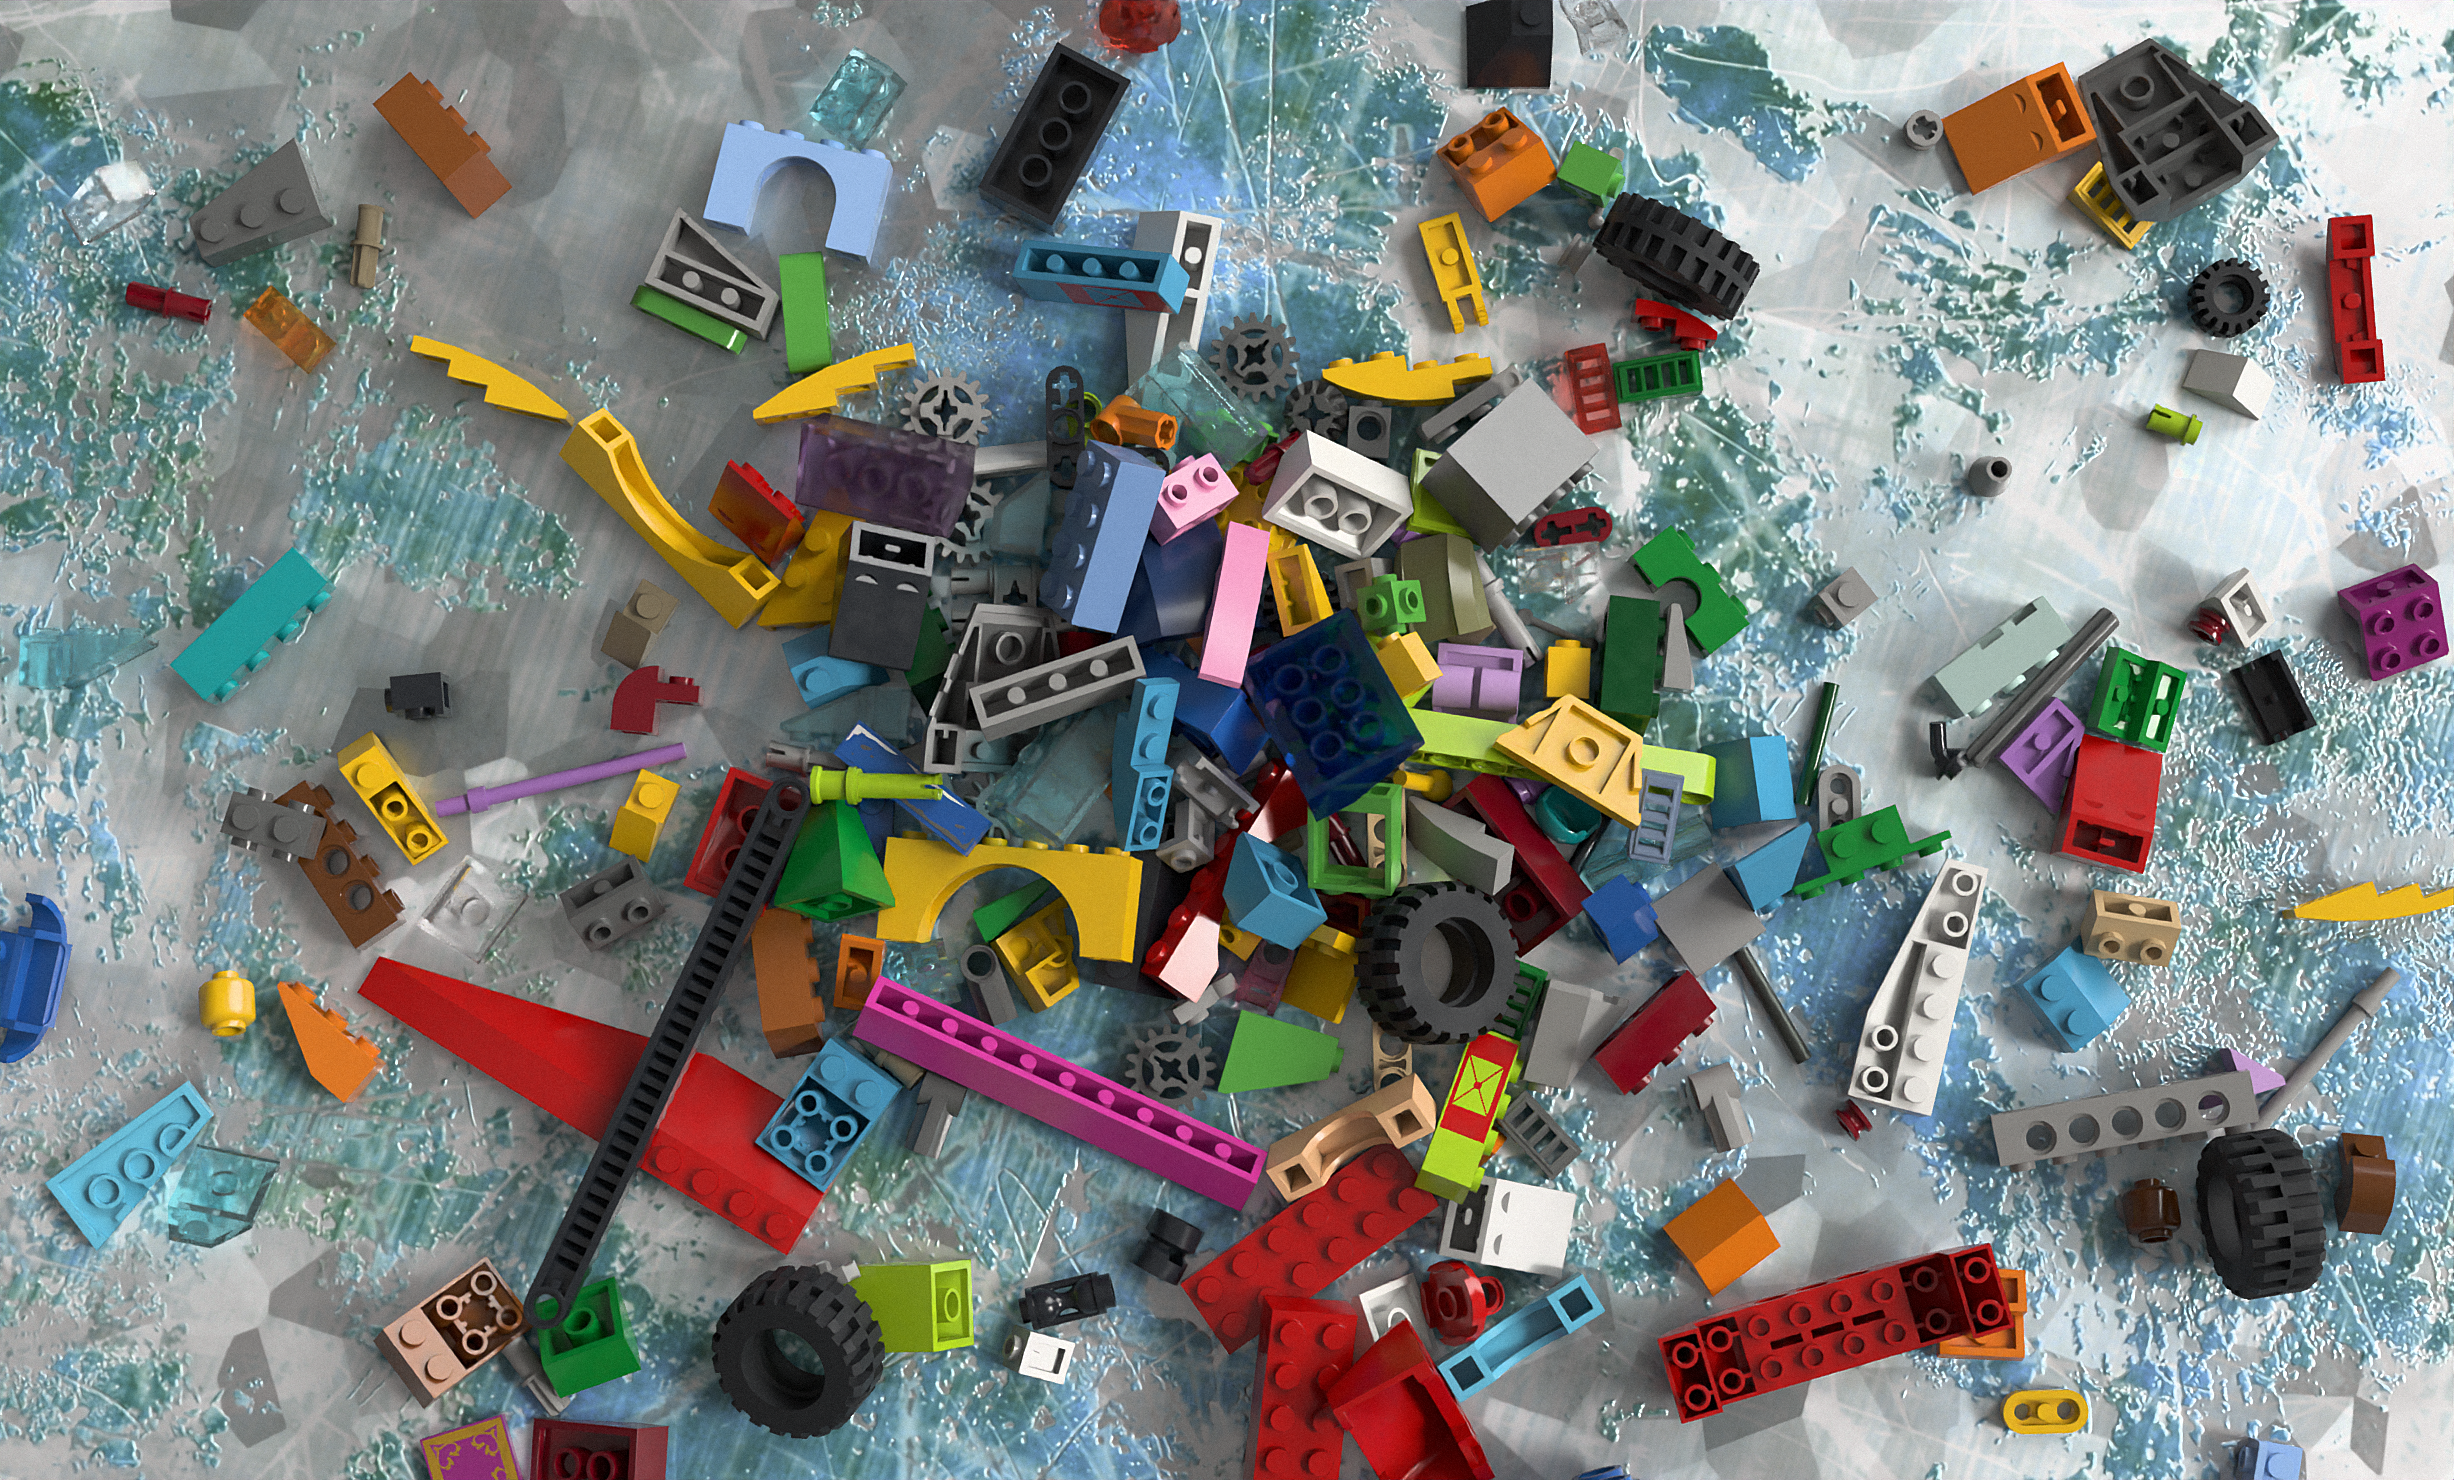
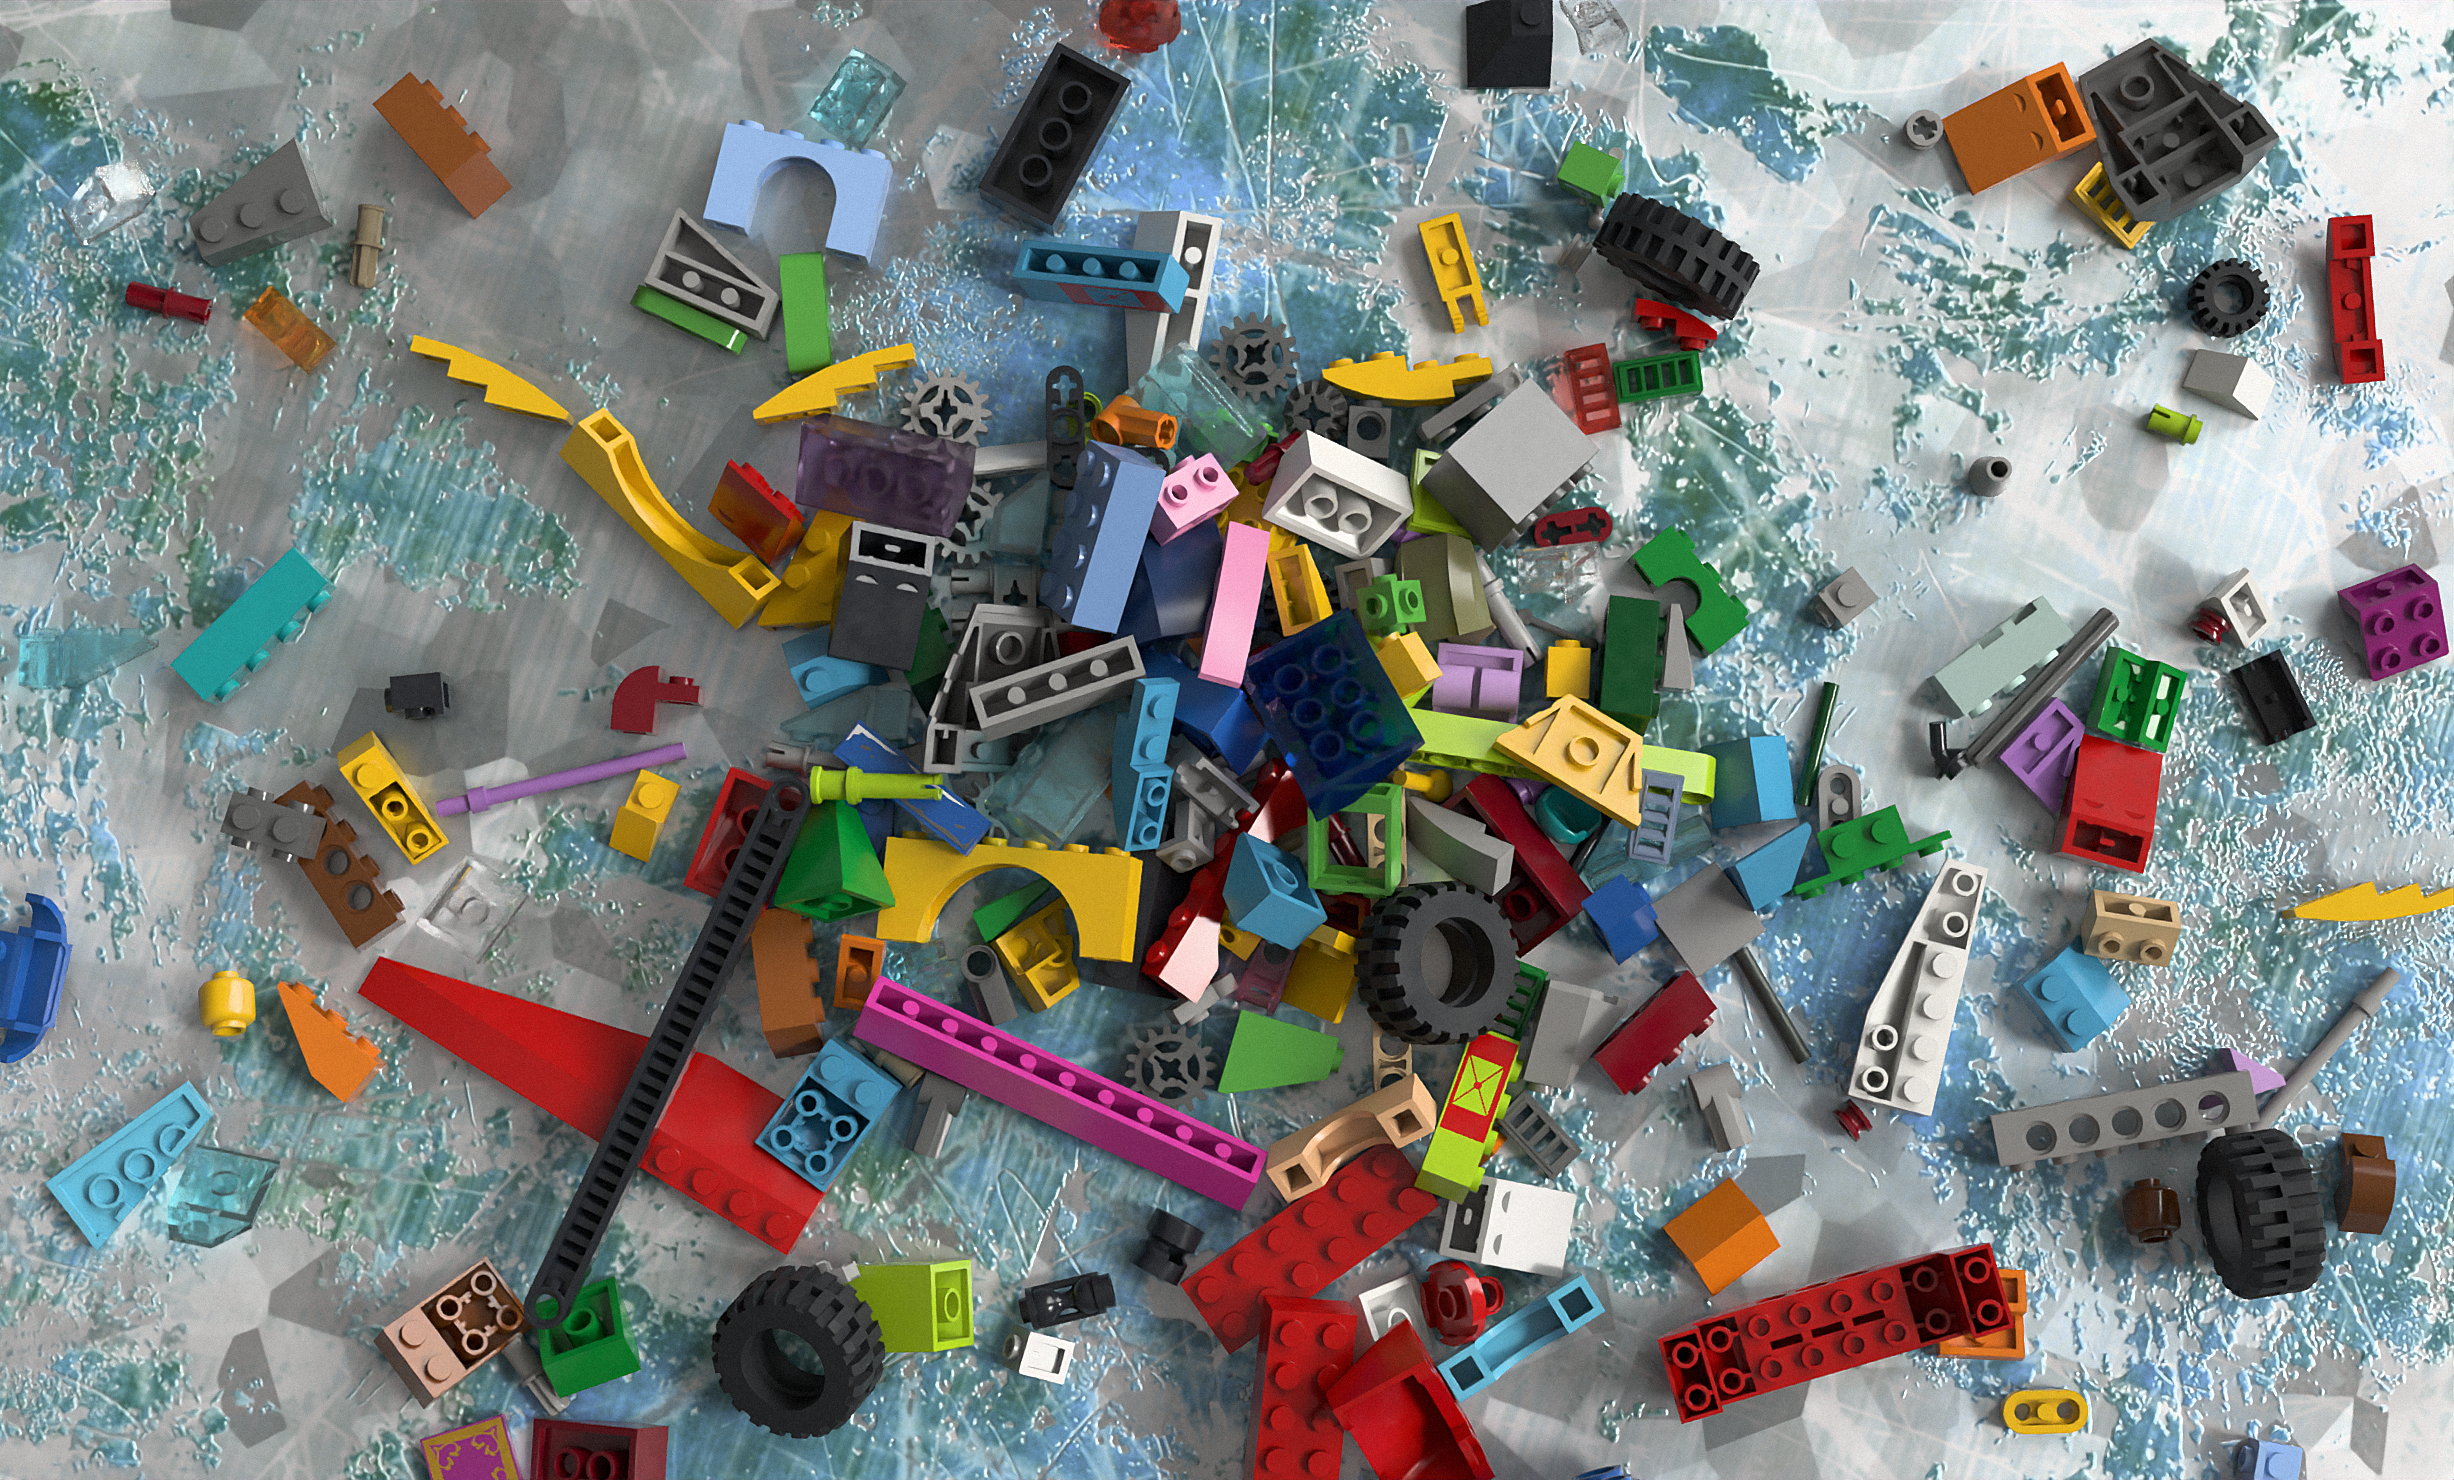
dark grey brick [559,854,666,953] -> none
dark tan slope [600,578,681,671] -> none
orange slope [1436,106,1558,223] -> none

